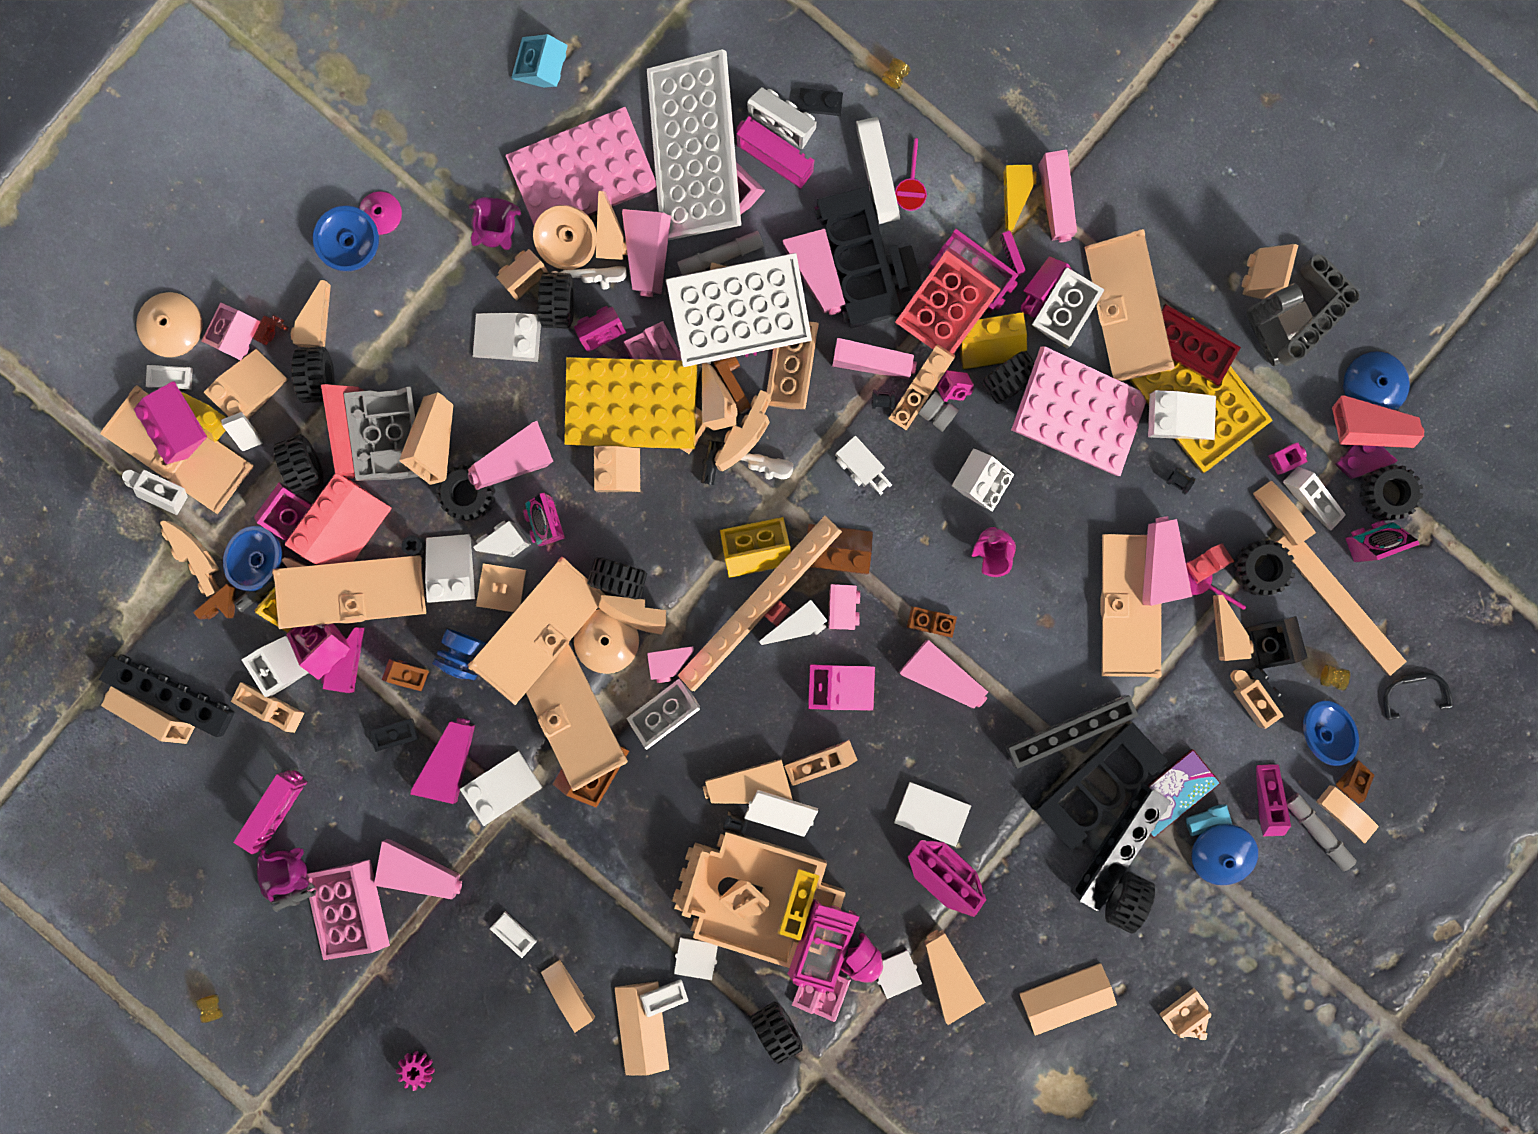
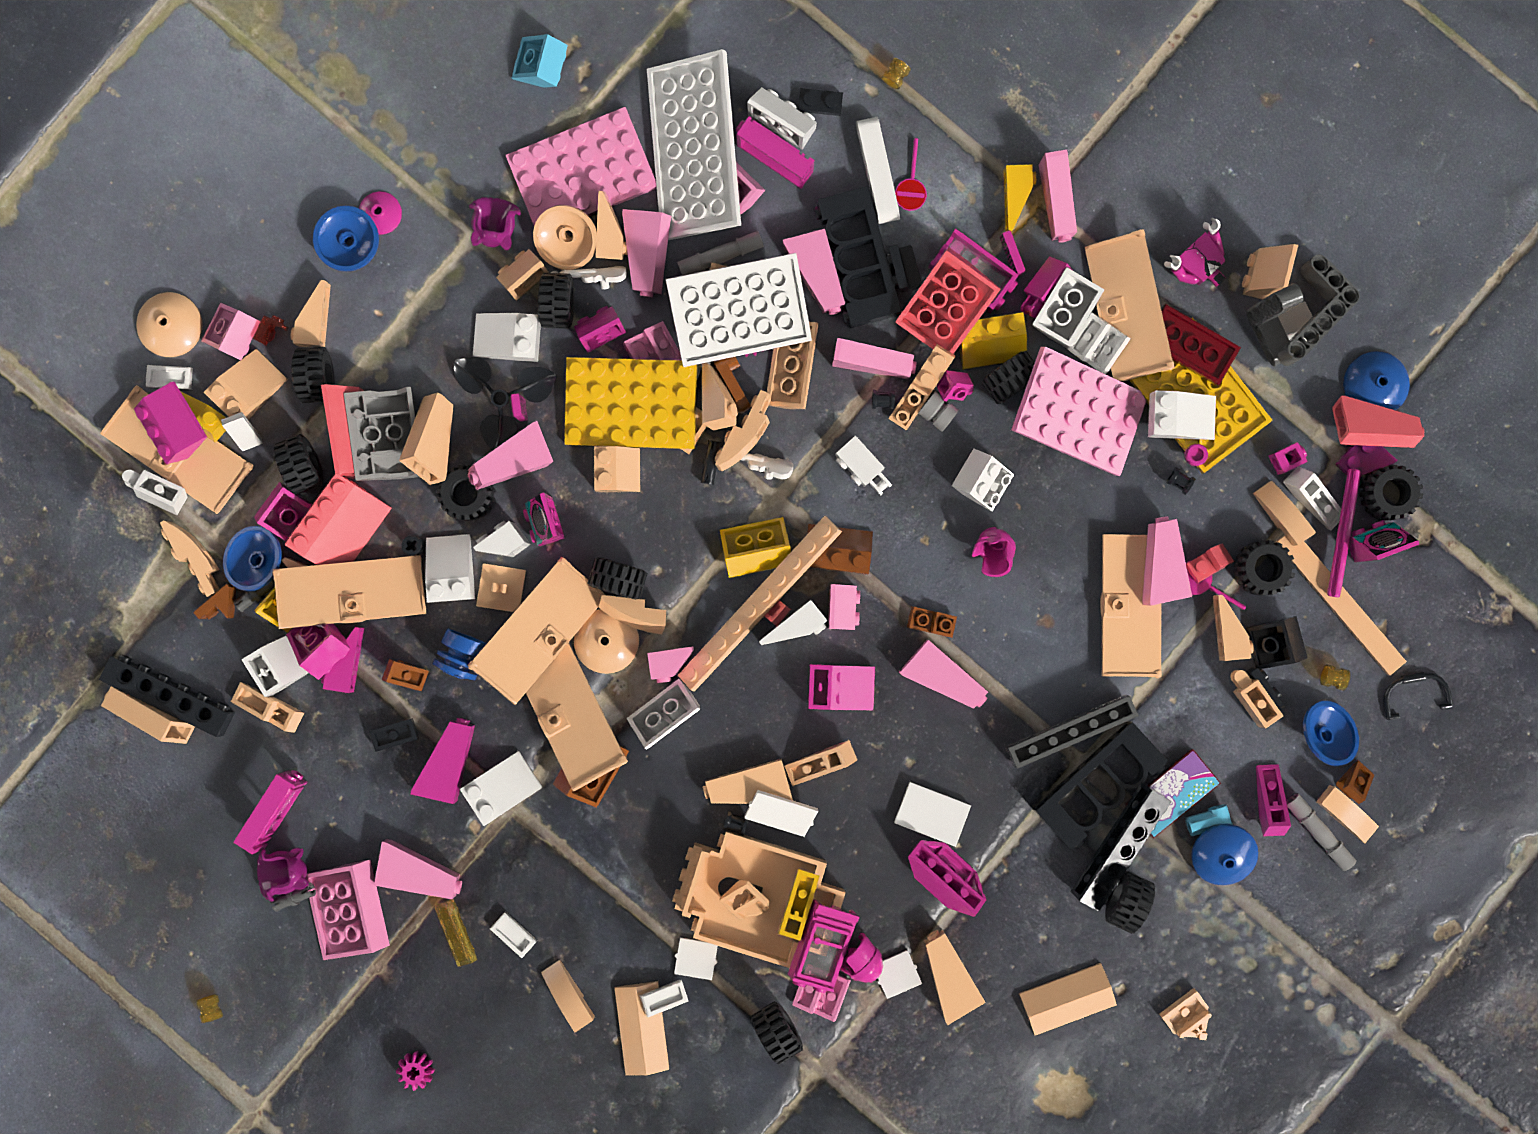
none -> clear yellow plate [434,899,477,967]
none -> black plant [454,357,557,451]
none -> dark pink tile [510,394,528,422]
none -> white slope [1068,313,1131,375]
none -> dark pink torso [1164,218,1226,287]
none -> dark pink tile [1184,444,1208,466]
none -> dark pink axle [1327,469,1361,598]

